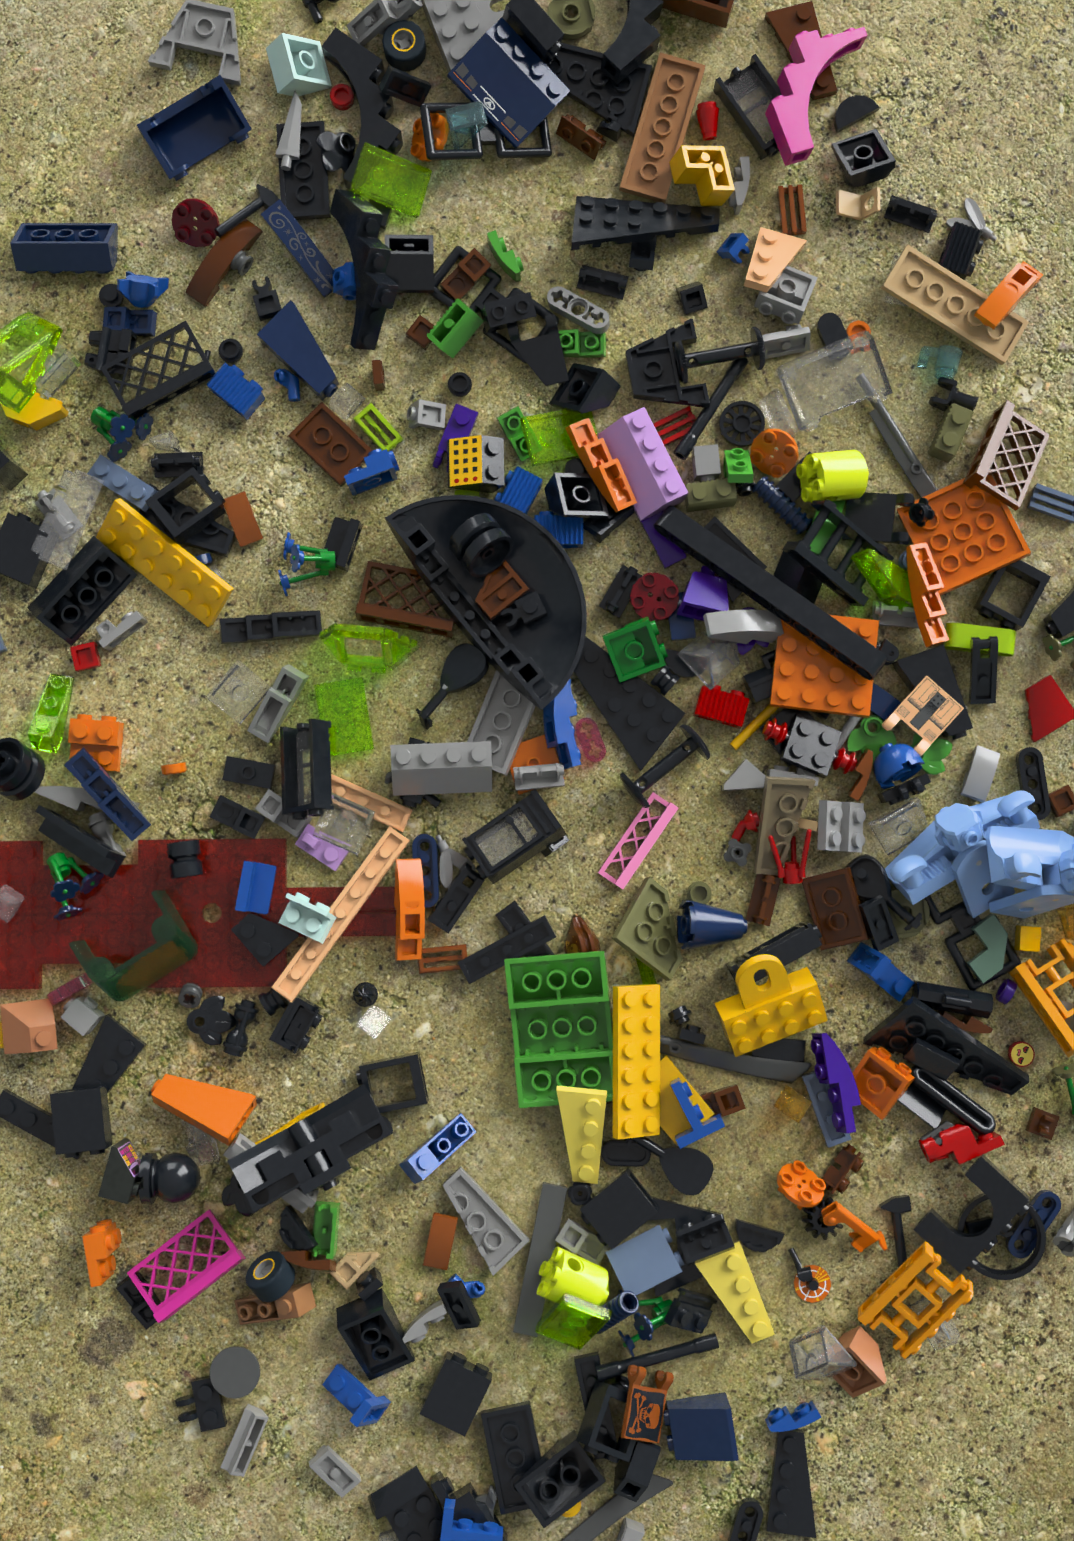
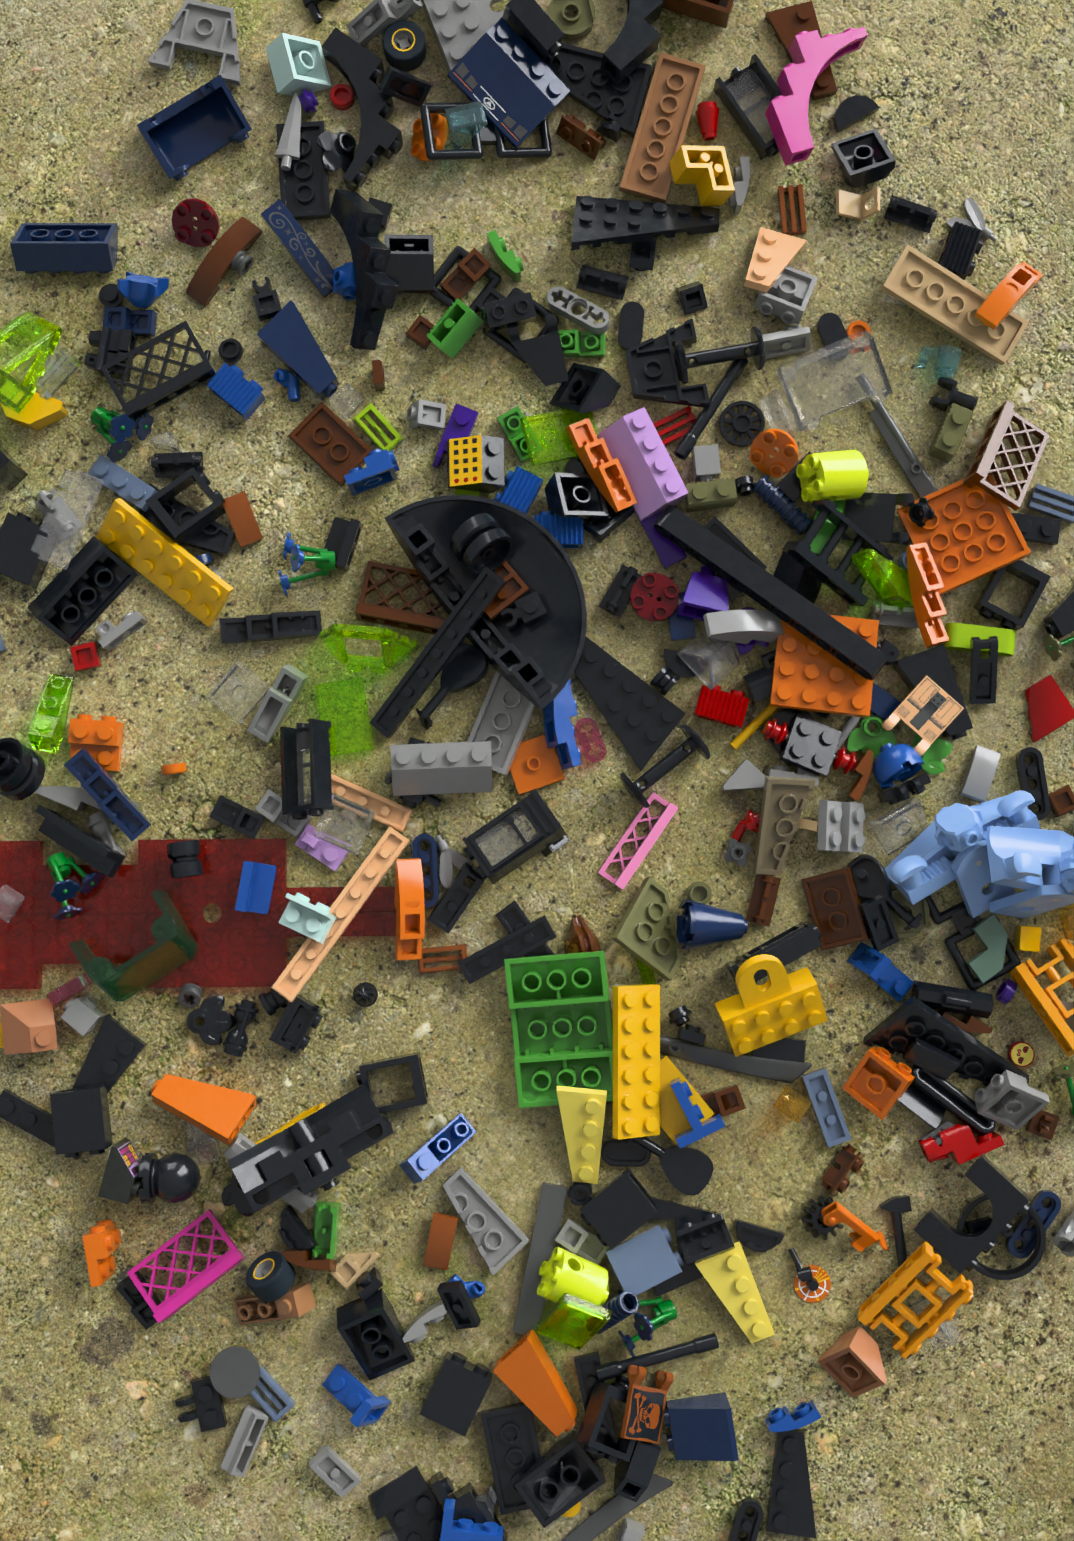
black piece [214,184,279,237] -> none
black plate [222,756,276,789] -> none
black wing [231,913,300,967] -> none
clear neon green tile [350,142,432,218] -> none
clear slope [356,1004,392,1040] -> none
black plate [448,372,472,397] -> none
light grey hinge [513,763,565,791] -> none
green plate [602,616,668,682] -> none
black plate [664,1287,717,1334] -> none
blue tile [717,233,750,264] -> none
bright green plate [723,448,753,483] -> none
red plant [768,829,812,884] -> none
orange plate [777,1160,826,1210] -> none
clear slope [789,1324,857,1381] -> none
dark purple slope [811,1033,861,1133] -> none
none -> sand blue tile [249,1366,296,1422]
none -> dark purple plate [298,89,319,114]
none -> black plate [370,566,507,738]
none -> orange slope [493,1329,578,1437]
none -> black tile [618,301,644,351]
none -> light grey plate [974,1070,1050,1130]
none -> black hinge [1011,513,1061,545]

